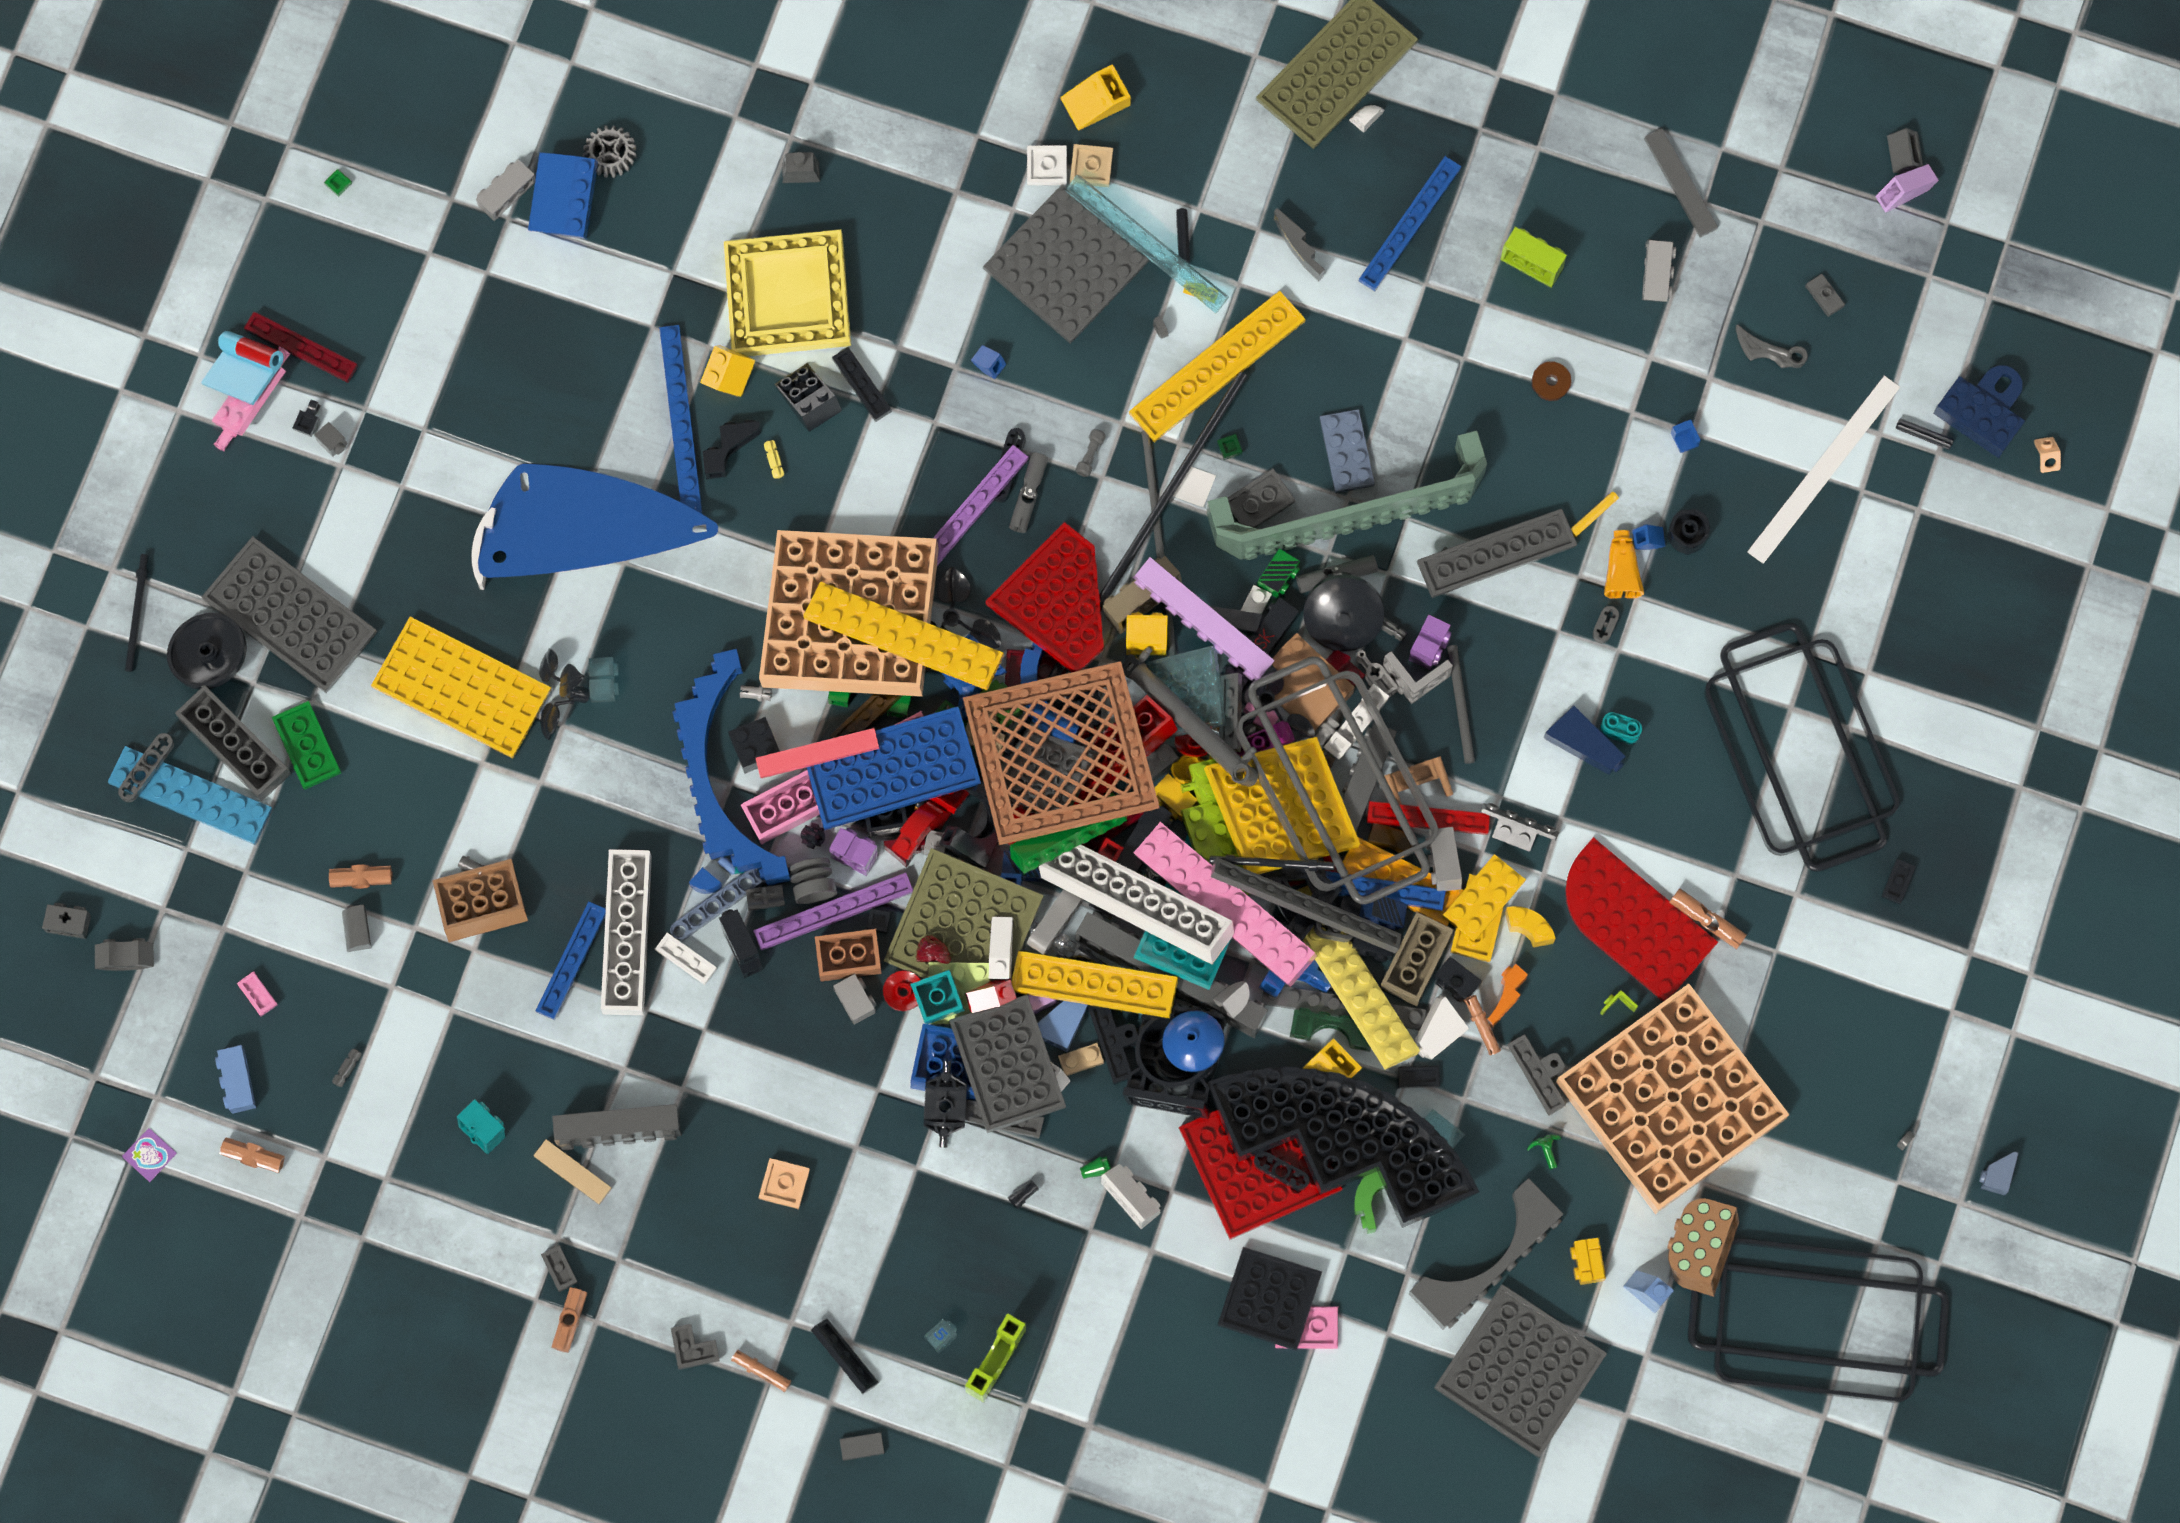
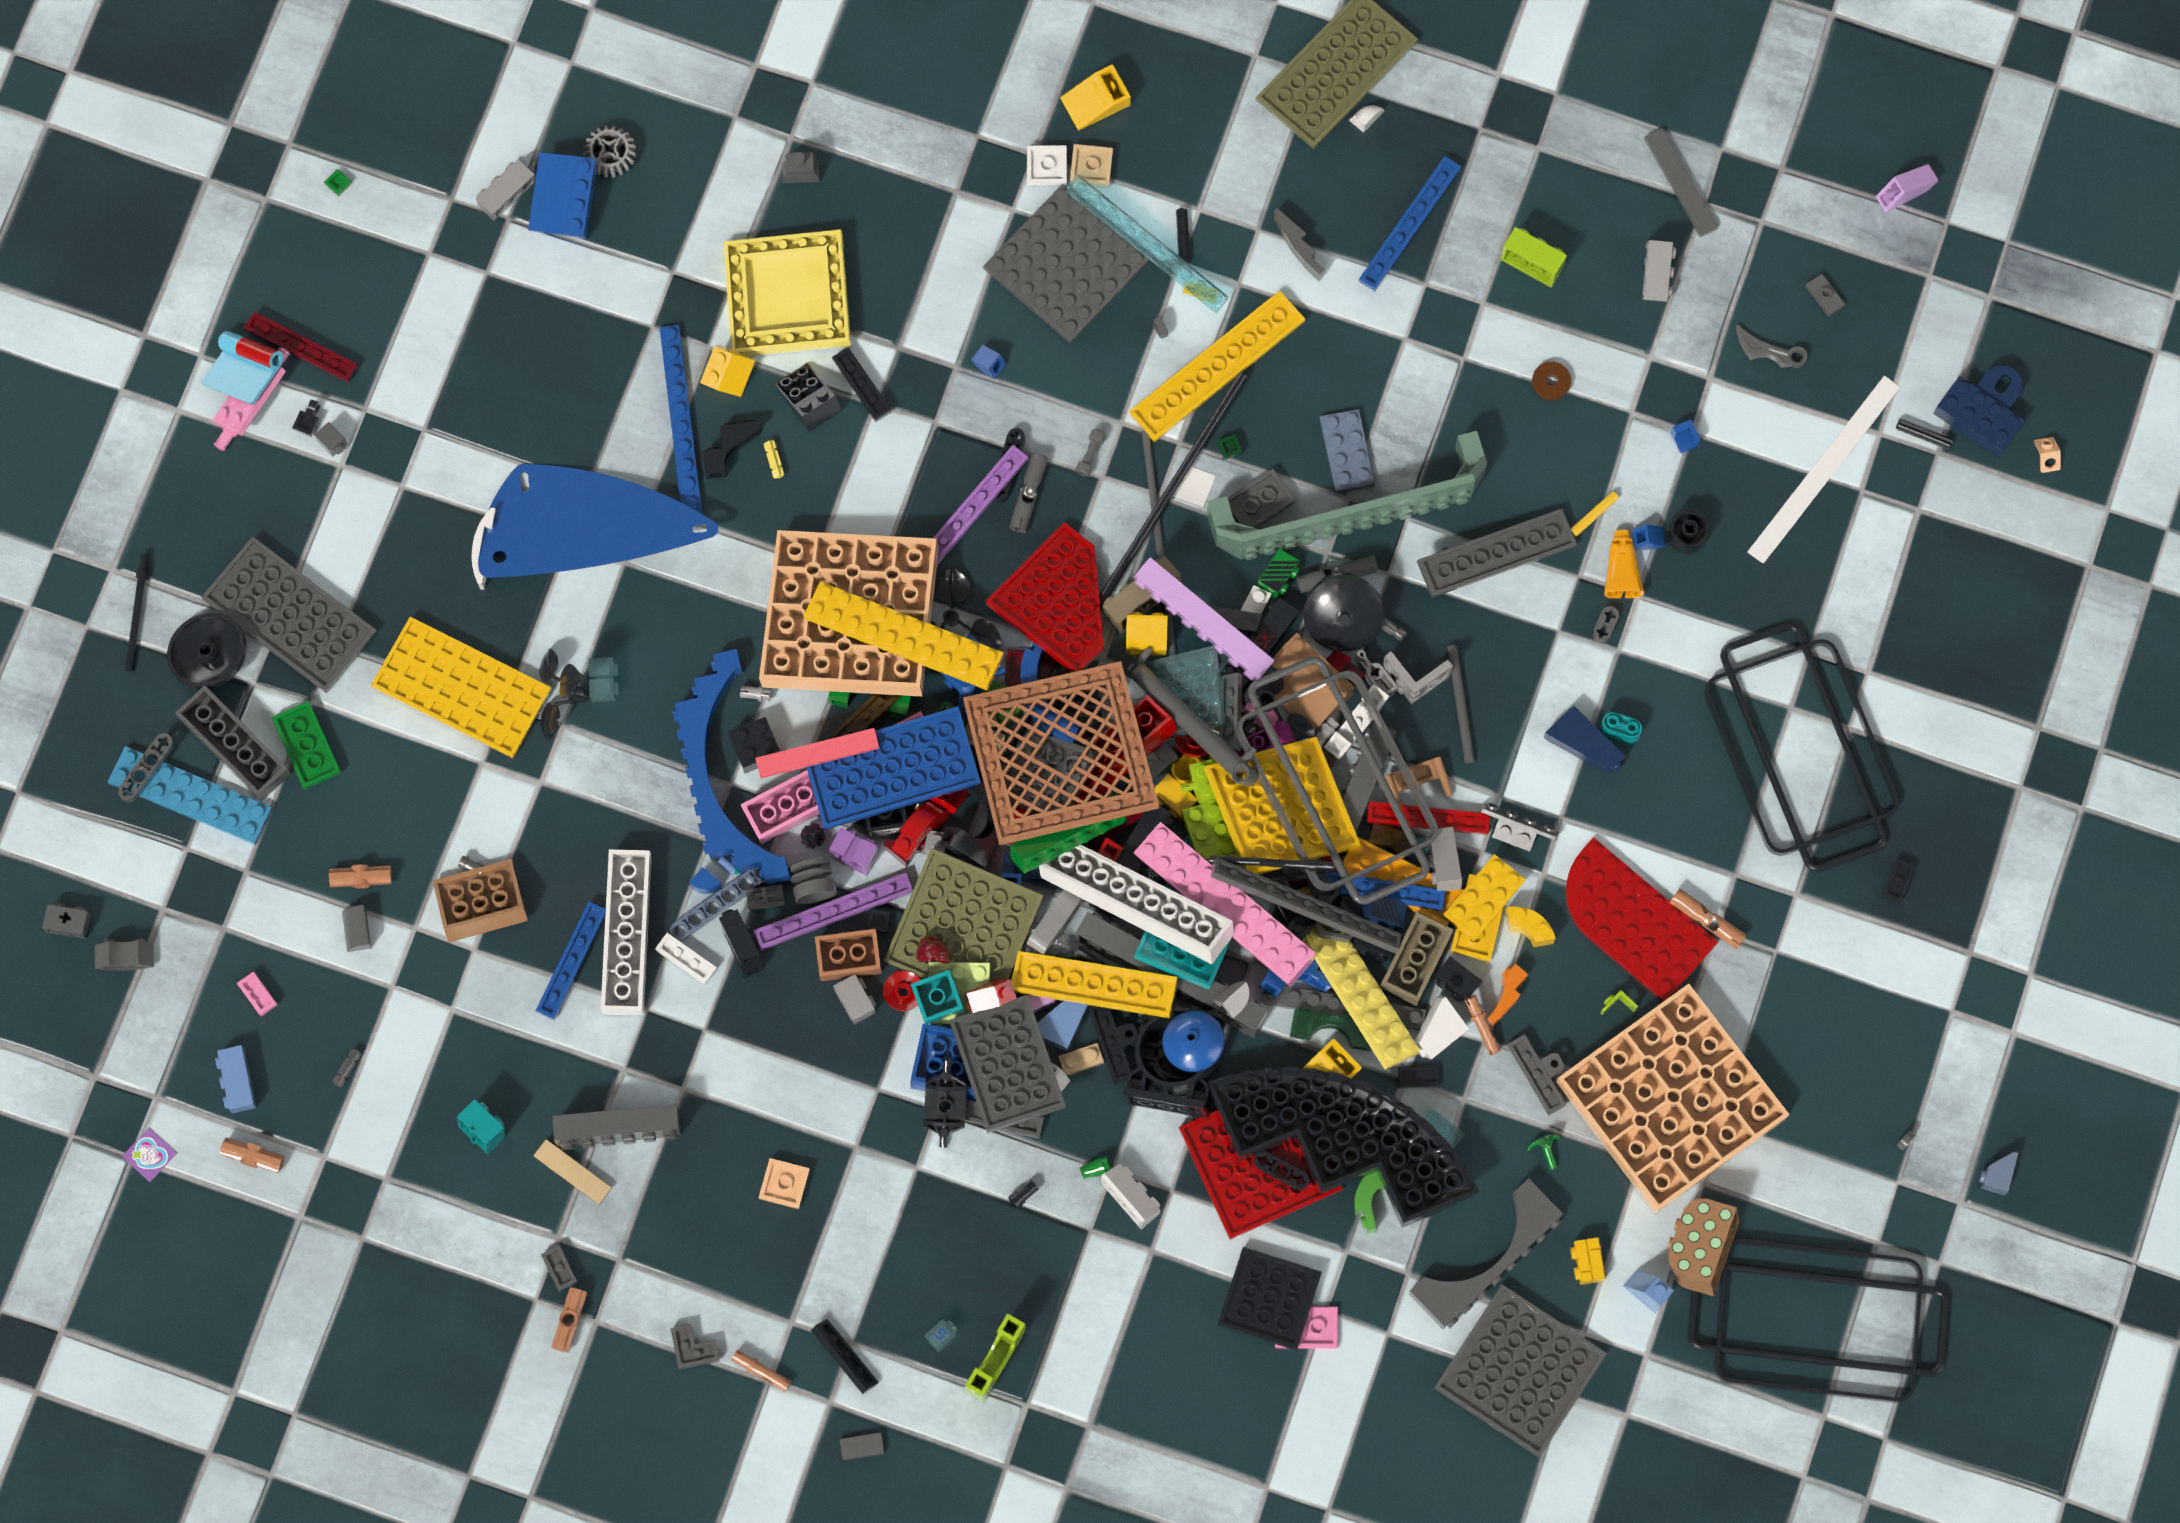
white slope [989,917,1013,979] -> none
medium lavender brick [1409,615,1452,670] -> none
dark grey brick [1887,128,1923,173] -> none

